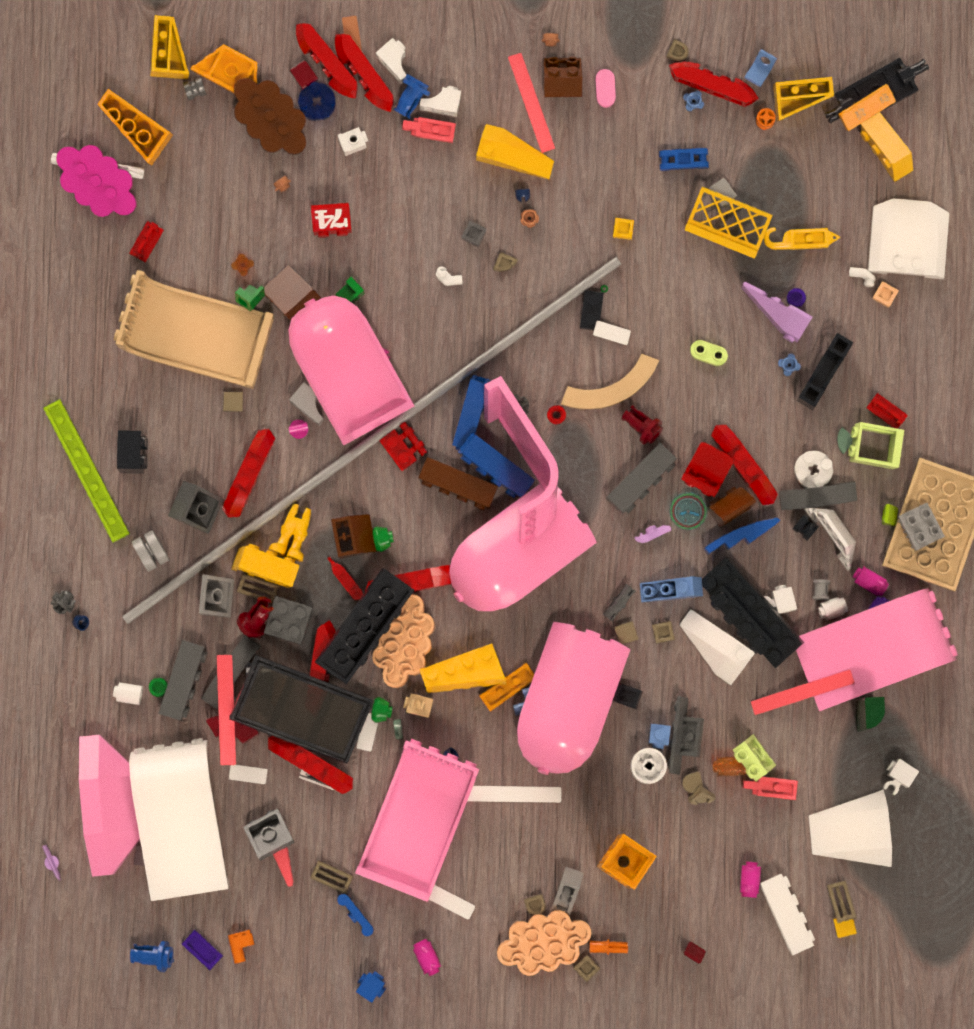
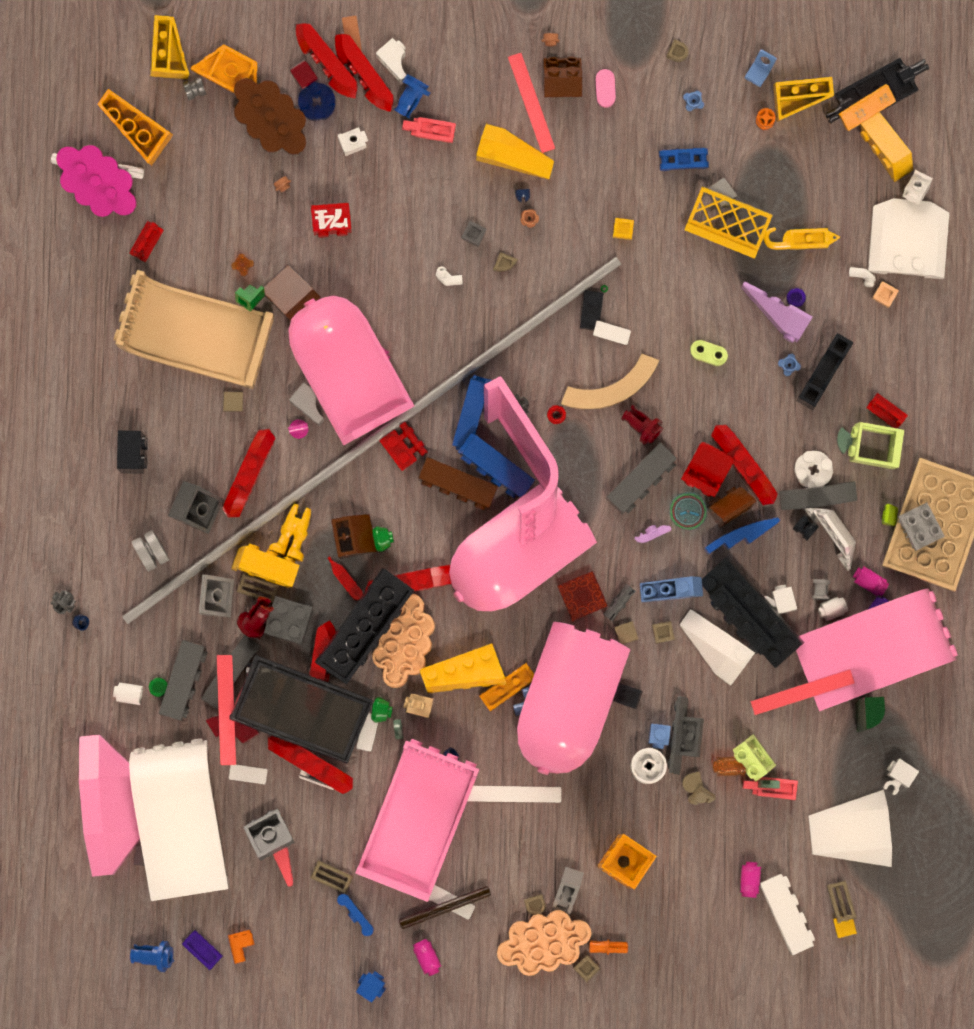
lavender piece [42,845,60,880] -> none
lime tile [43,399,130,543] -> none
green panel [336,277,365,304] -> none
white arch [420,86,461,117] -> none
red brick [669,62,759,107] -> none
dark red slope [683,942,706,964] -> none
none -> dark brown axle [399,886,491,929]
none -> clear red plate [557,571,608,622]
none -> sand green tile [758,780,780,789]
none -> white brick [902,170,932,205]

